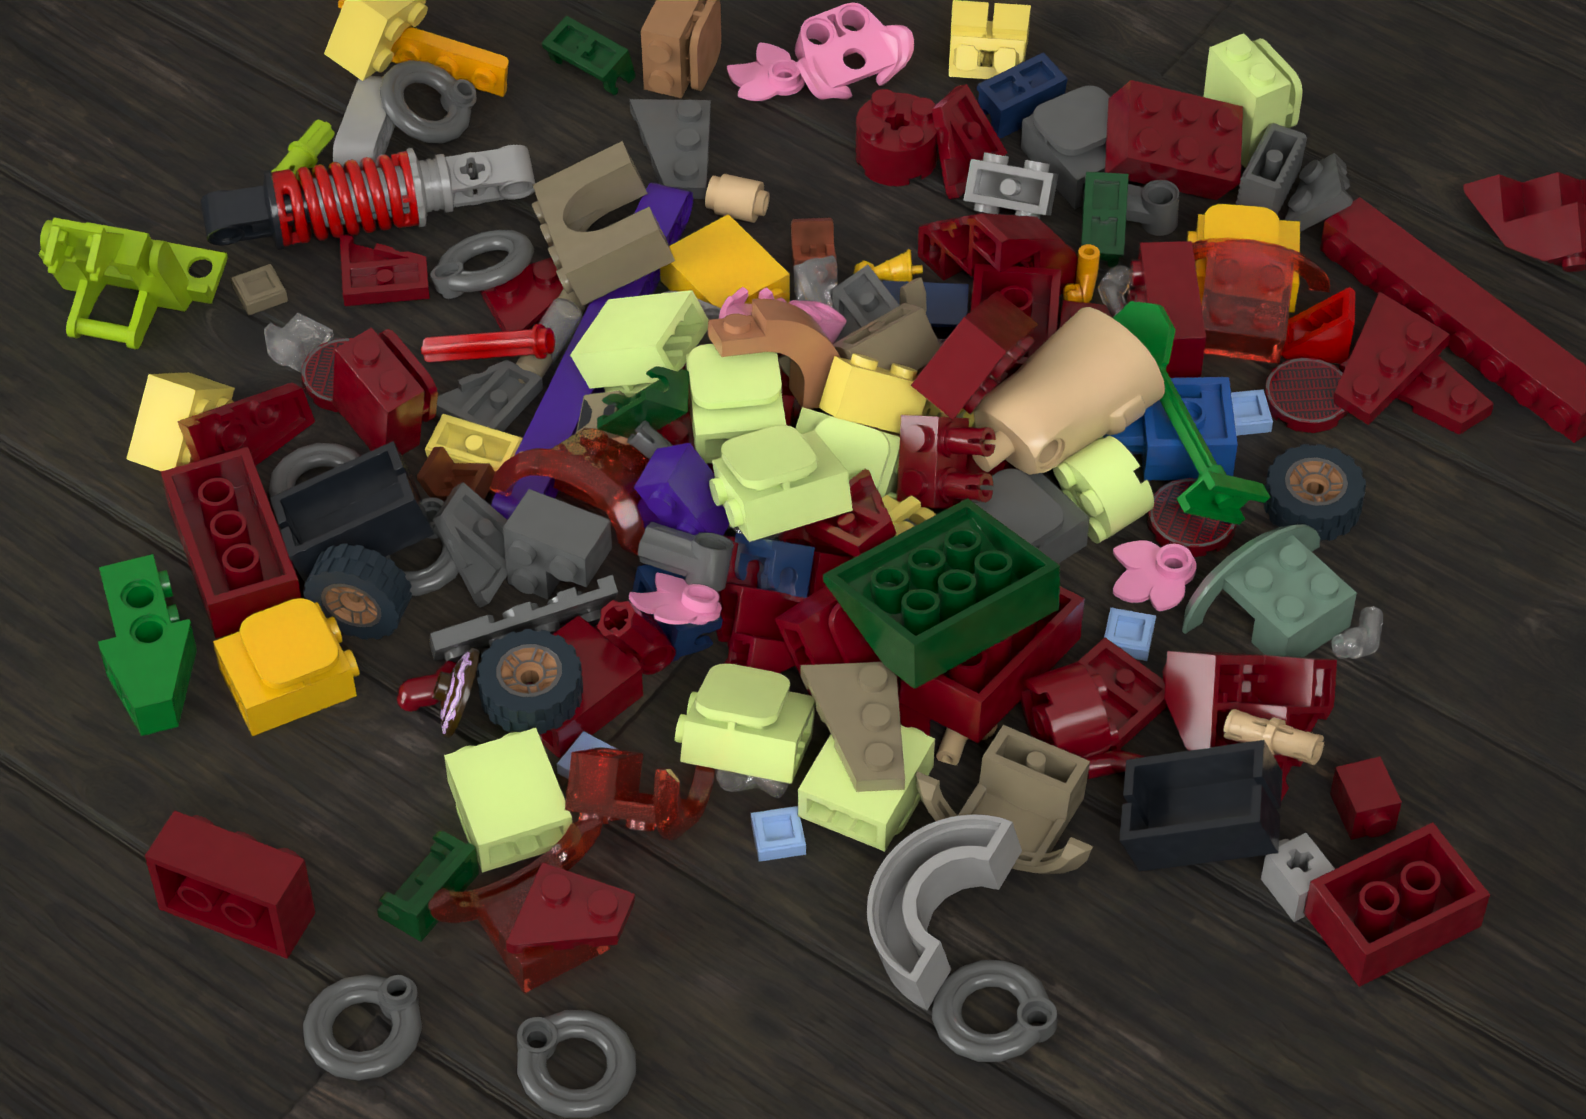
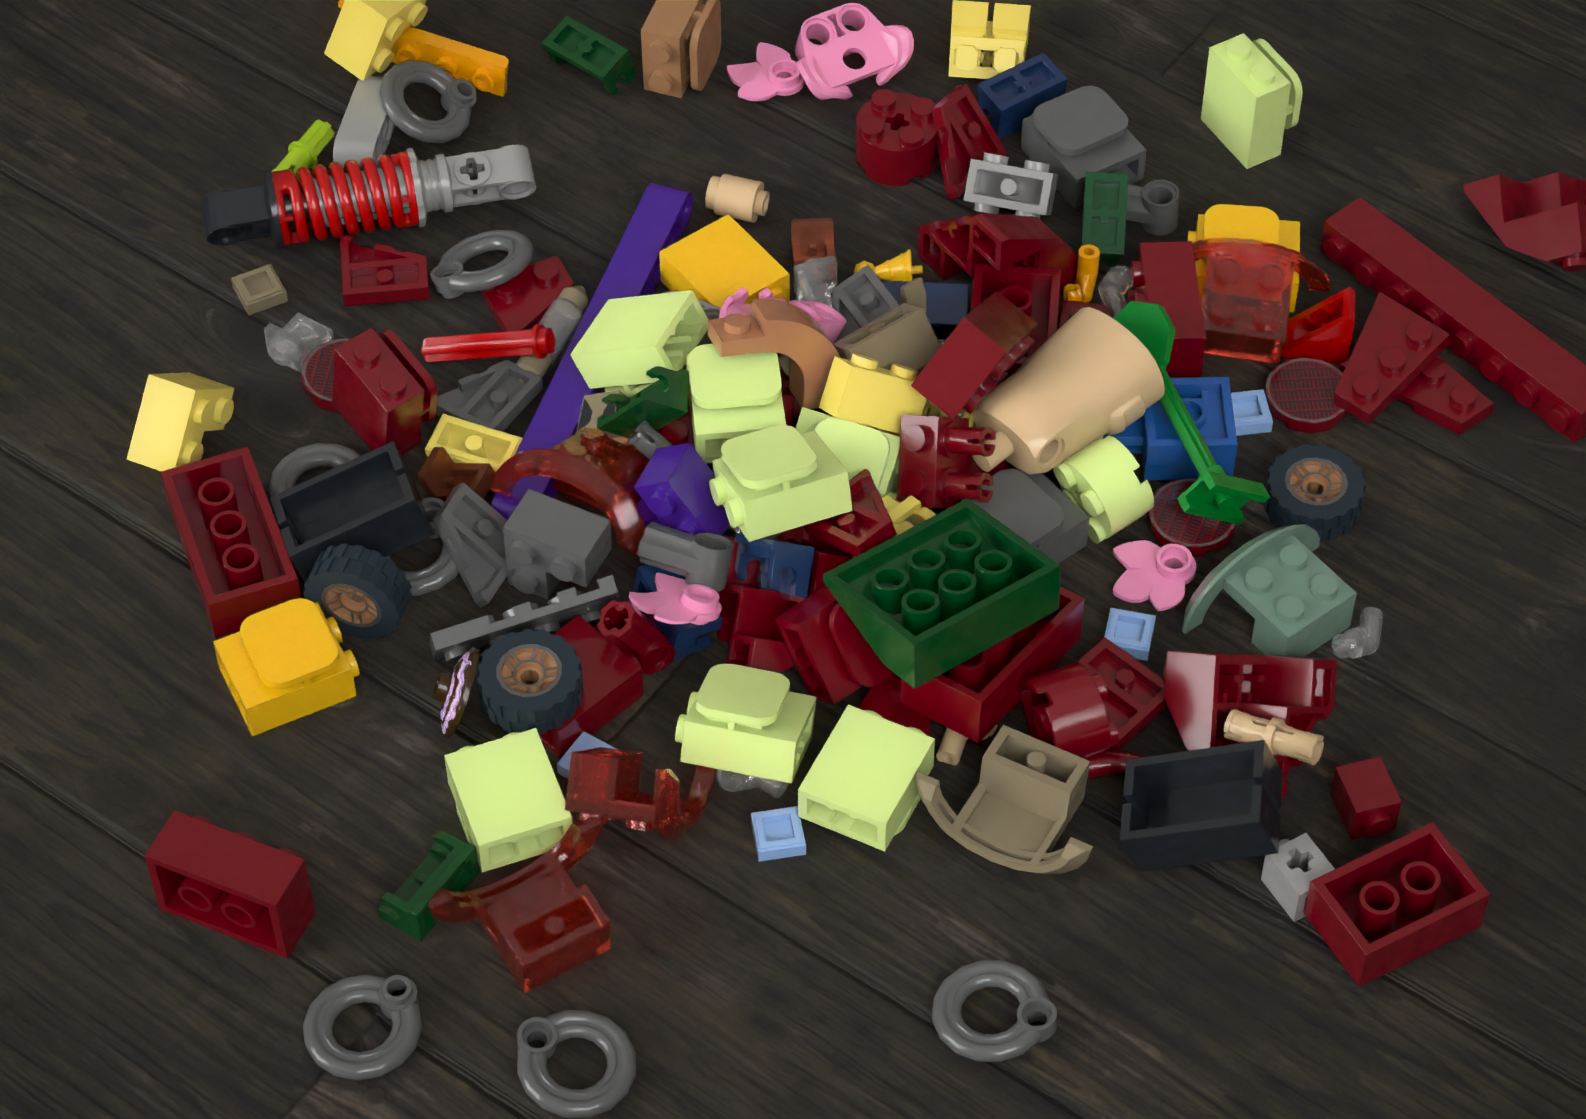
lime container [39,218,228,349] -> none
green brick [98,554,197,736] -> none
dark red wing [177,382,315,466] -> none
dark red arm [397,661,456,712] -> none
dark red wing [506,862,635,954] -> none
dark tan arch [532,141,675,306] -> none
dark grey wing [630,99,711,199] -> none
dark tan wing [800,662,905,792] -> none
light grey brick [867,814,1022,1010] -> none
dark red brick [1105,80,1243,200] -> none
dark grey brick [1236,123,1307,216] -> none
dark grey wing [1285,153,1353,232] -> none

